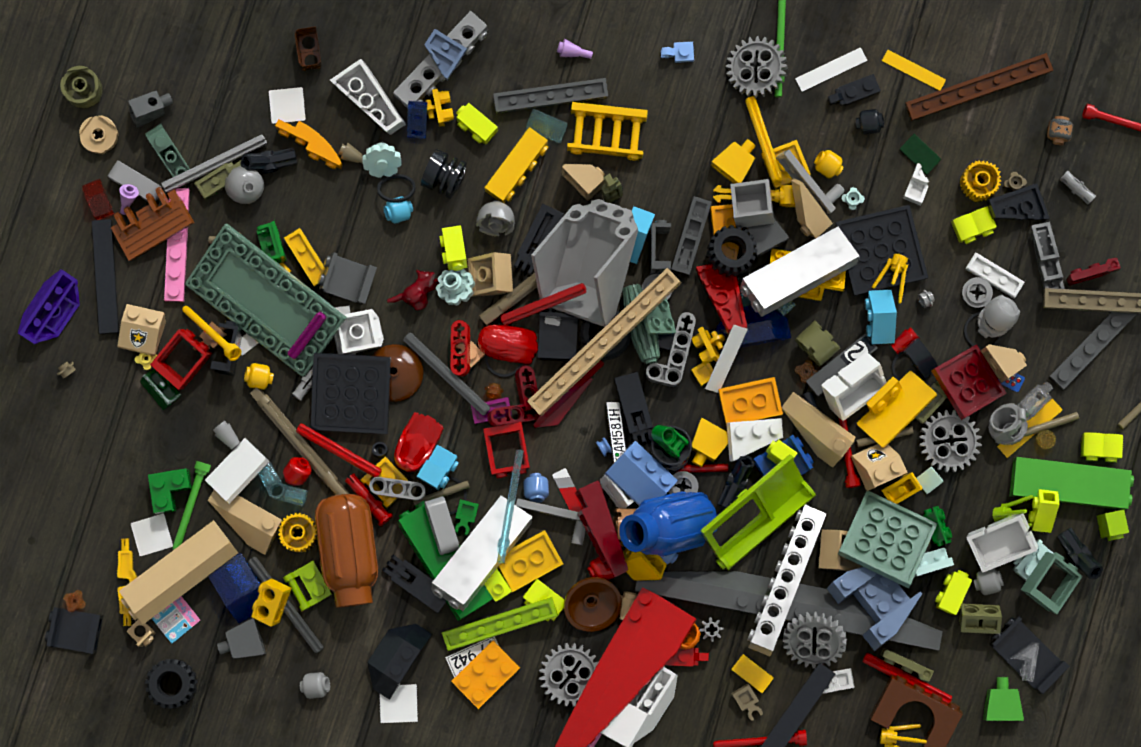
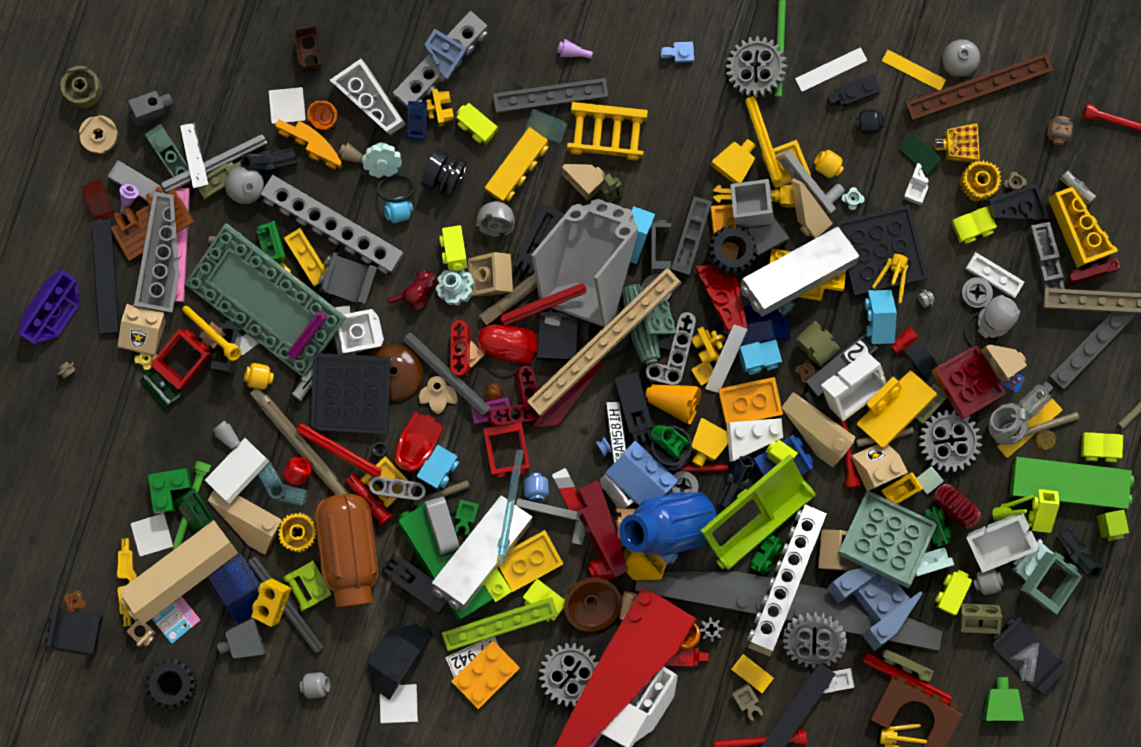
none -> light grey wedge [134,192,179,312]
none -> dark green slope [174,488,215,533]
none -> white sticker [180,122,208,188]
none -> light grey brick [261,175,404,274]
none -> orange hair [307,101,337,130]
none -> tan plate [419,376,458,414]
none -> light orange cone [645,384,701,424]
none -> medium azure brick [738,340,782,375]
none -> green hinge [750,535,784,576]
none -> dark red gear [933,484,981,529]
none -> torso [934,124,980,163]
none -> light grey cylinder [942,39,980,78]
none -> yellow wedge [1048,187,1118,268]

